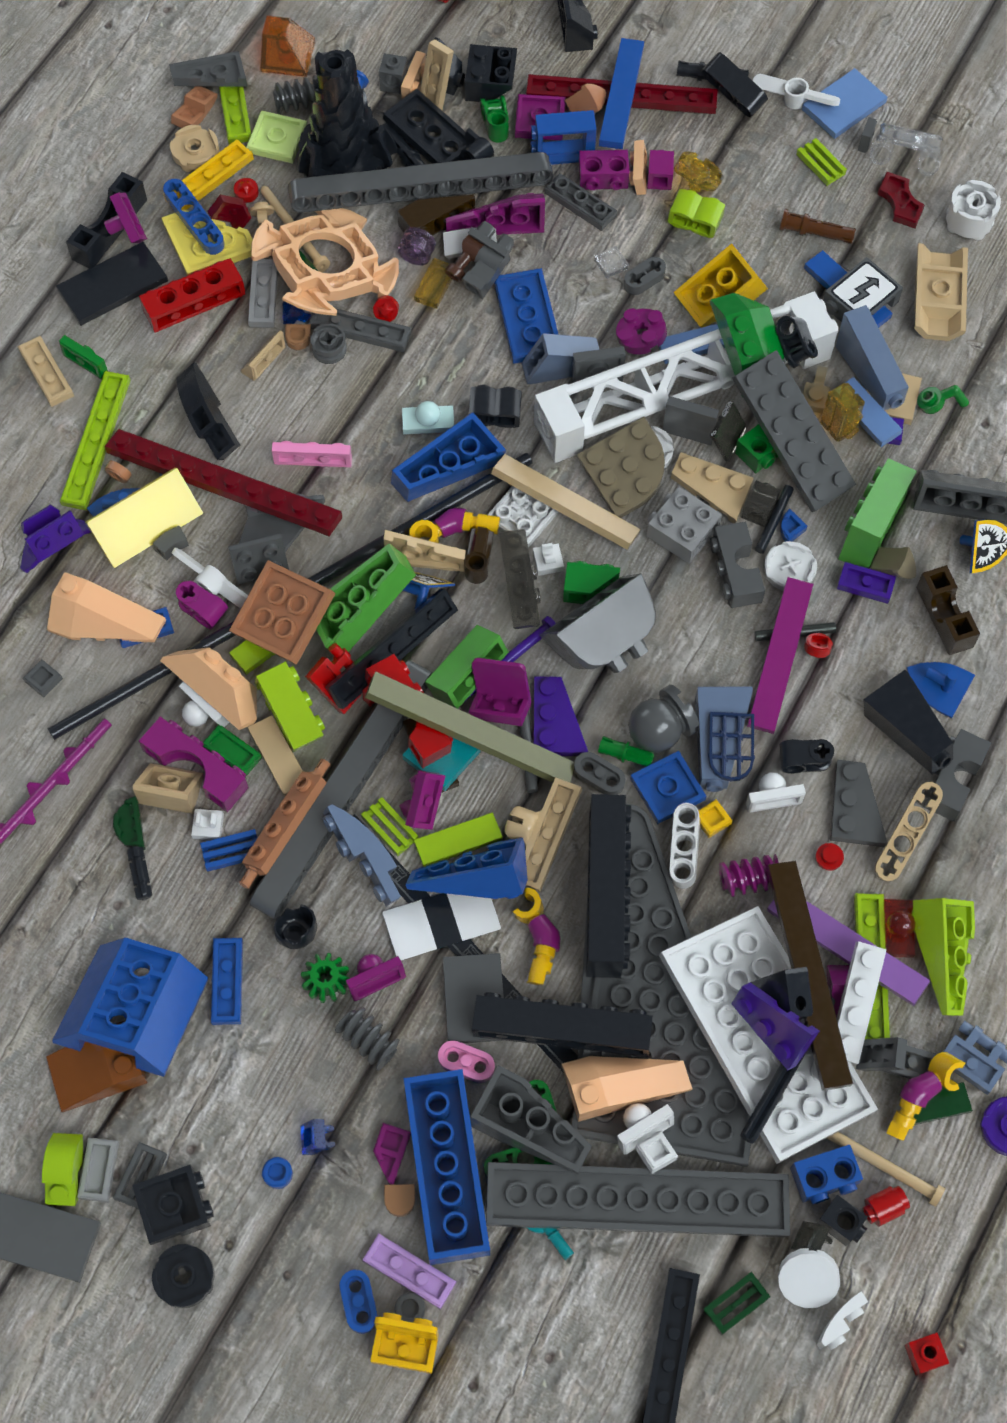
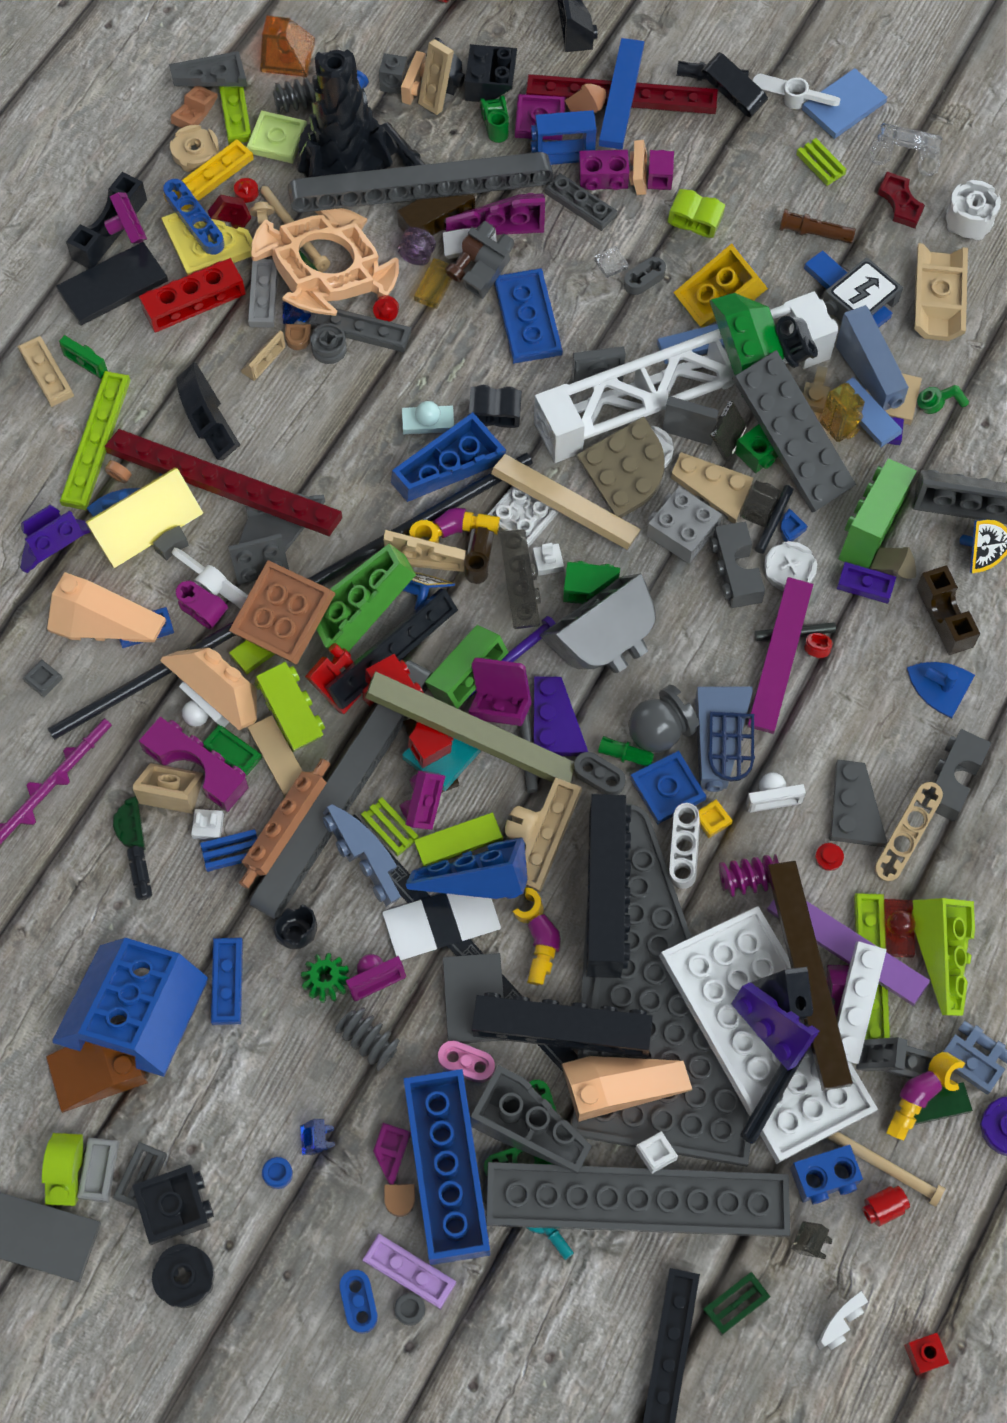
bright pink plate [272,441,352,467] -> none
yellow bracket [370,1312,439,1374] -> none
black hinge [383,89,494,164] -> none
sand blue slope [522,333,599,384] -> none
magenta plate [616,308,667,355] -> none
white tile [617,1103,674,1155] -> none
clear yellow plate [674,152,722,192] -> none
white tile [778,1248,840,1308] -> none
black piece [779,739,835,774] -> none
black brick [816,1195,868,1246] -> none
dark grey tile [858,117,877,153] -> none
black slope [863,670,953,775] -> none

